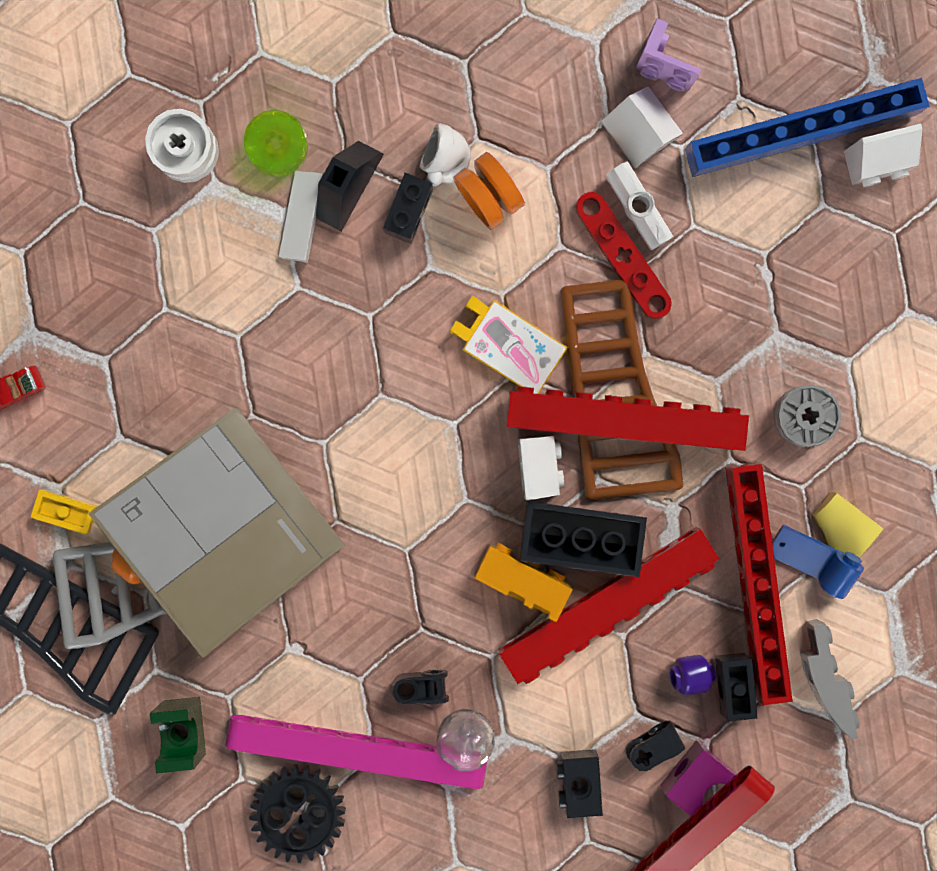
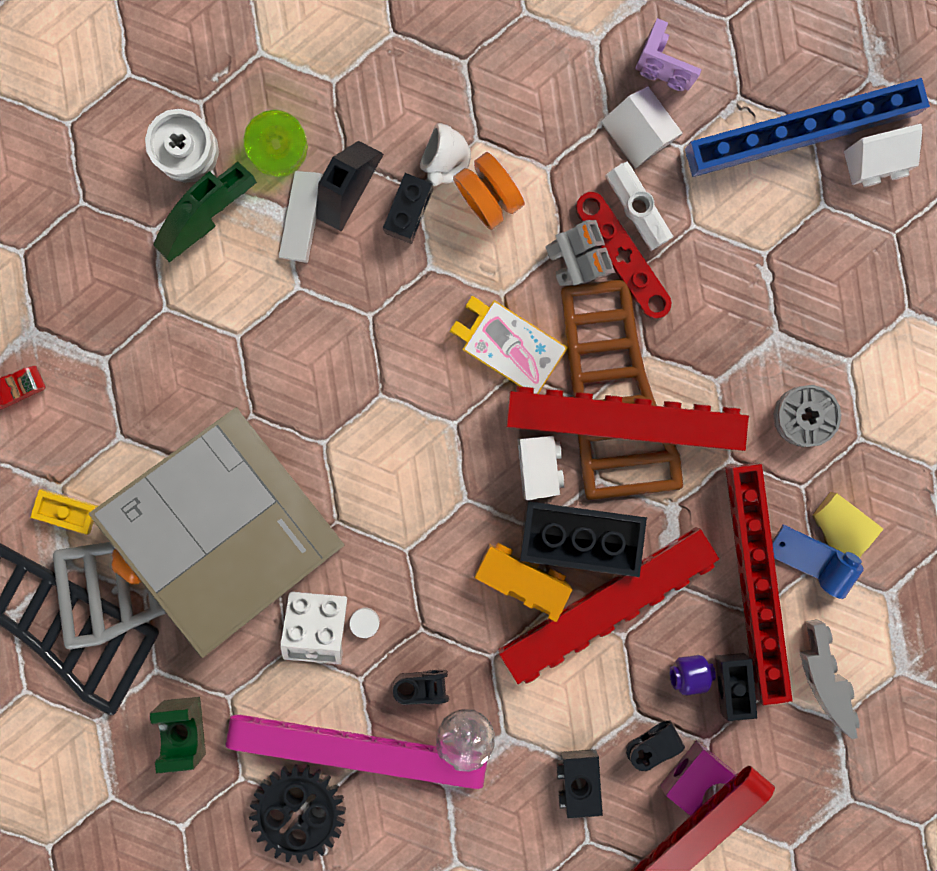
none -> dark green slope [153,162,257,263]
none -> white bracket [281,592,347,665]
none -> white tile [350,608,380,638]
none -> light grey hips [546,220,615,286]

